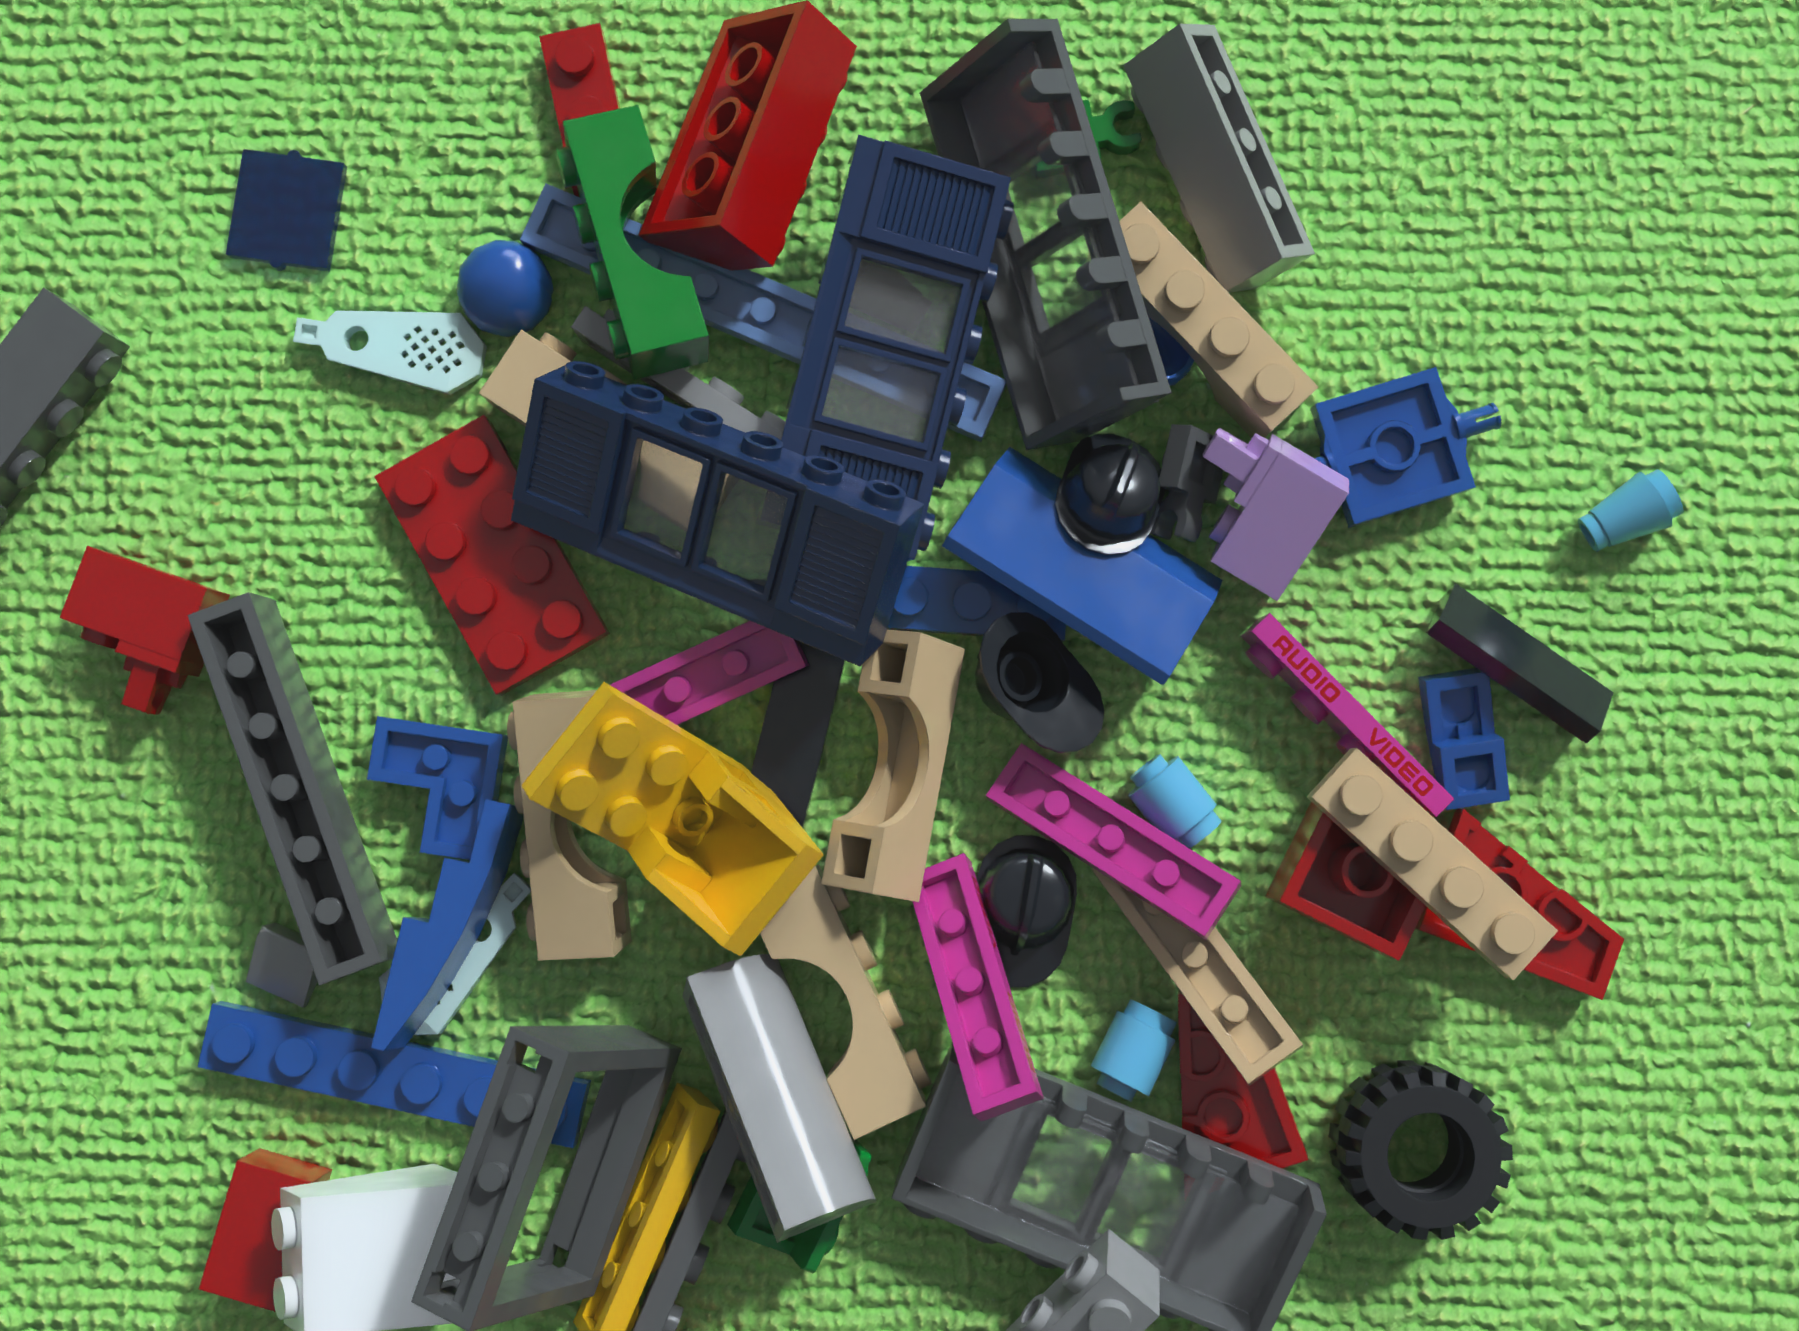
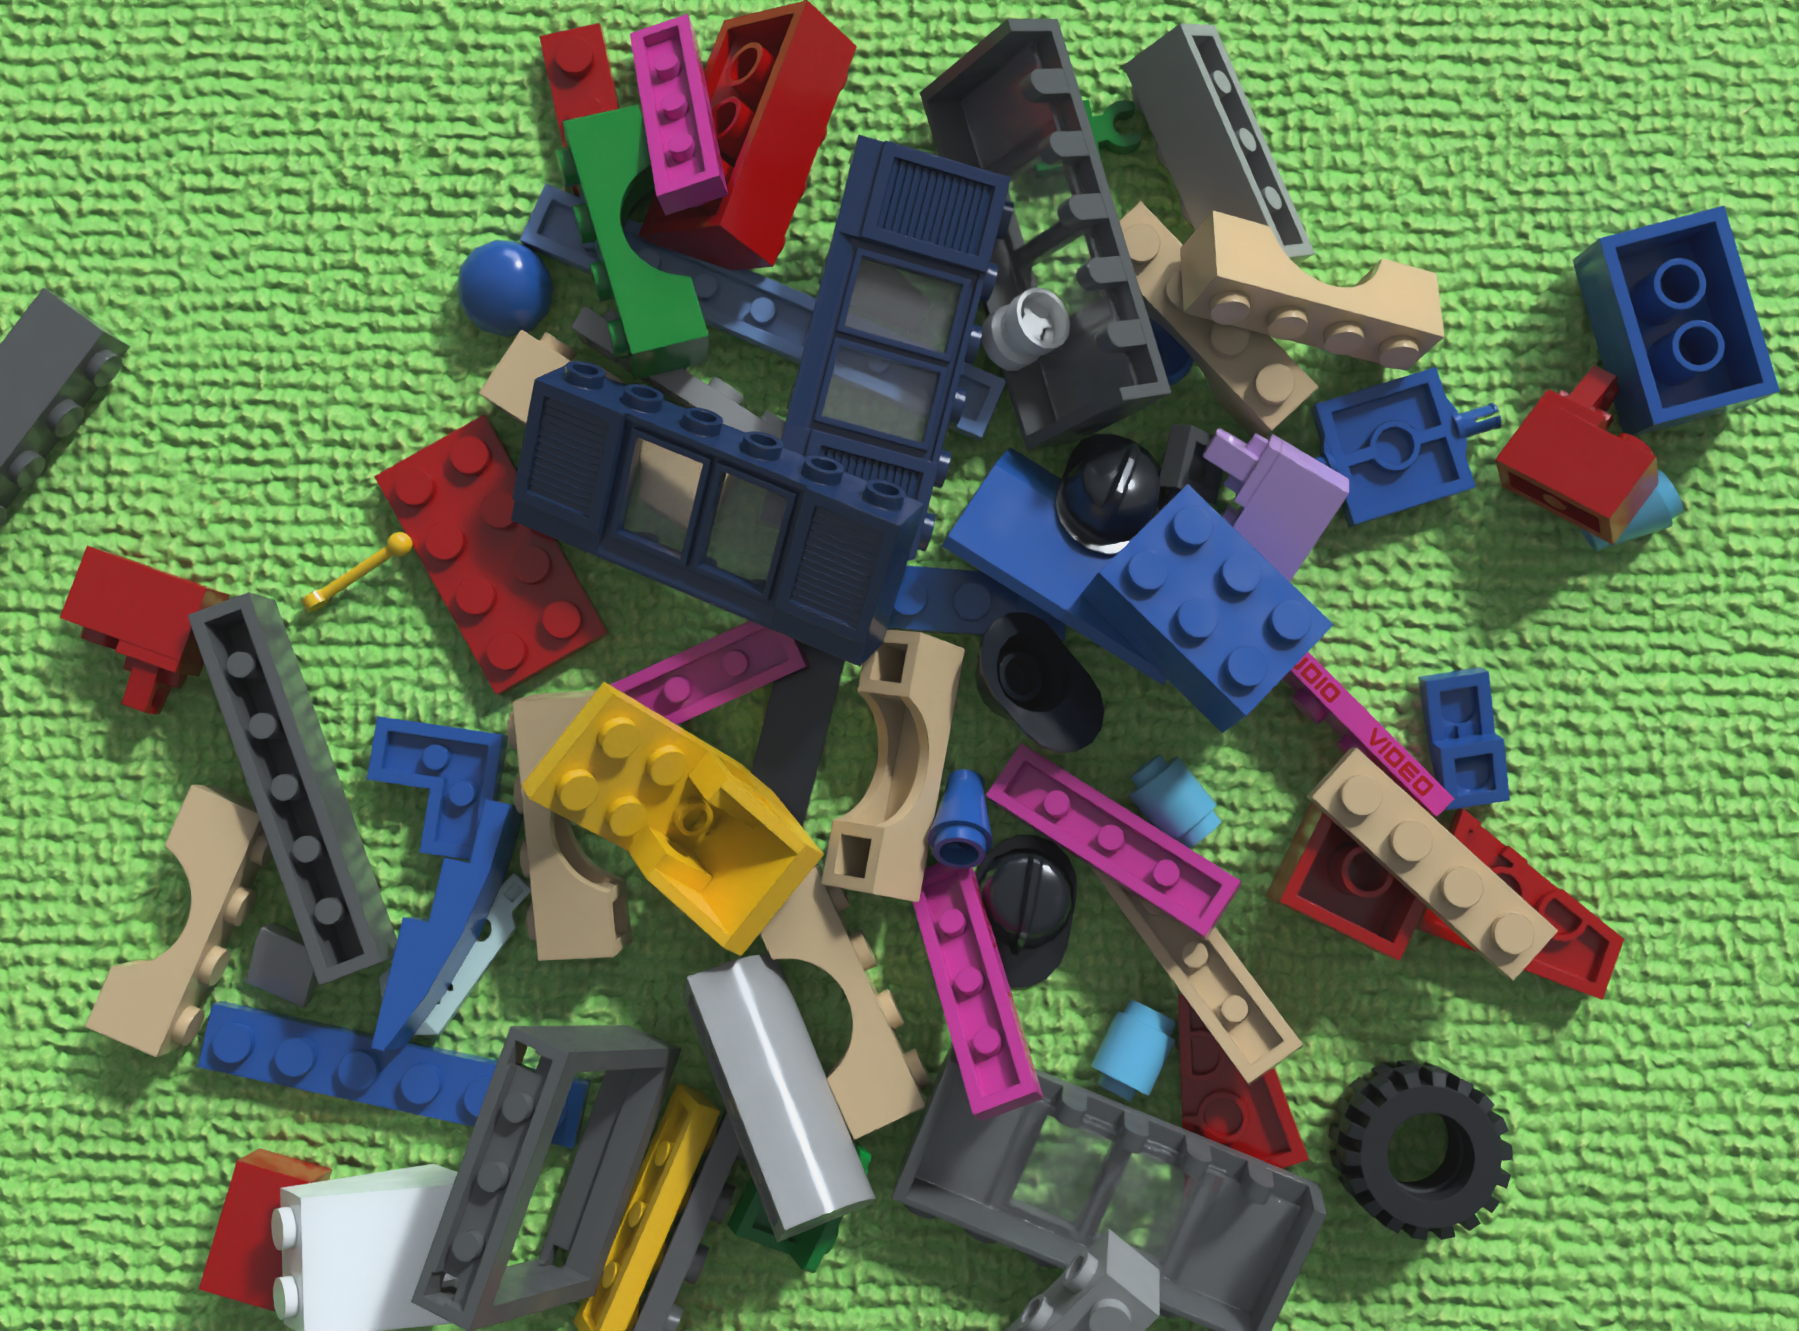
clear blue piece [226,149,347,272] -> none
light aqua piece [293,311,487,395] -> none
black tile [1426,583,1614,744] -> none
none -> tan arch [85,785,273,1057]
none -> yellow hinge [301,532,413,613]
none -> dark pink plate [630,14,728,215]
none -> blue cone [928,769,993,869]
none -> white wheel [981,287,1070,371]
none -> blue brick [1080,484,1334,733]
none -> tan arch [1180,211,1445,371]
none -> red hinge [1495,365,1658,545]
none -> blue brick [1572,206,1780,437]

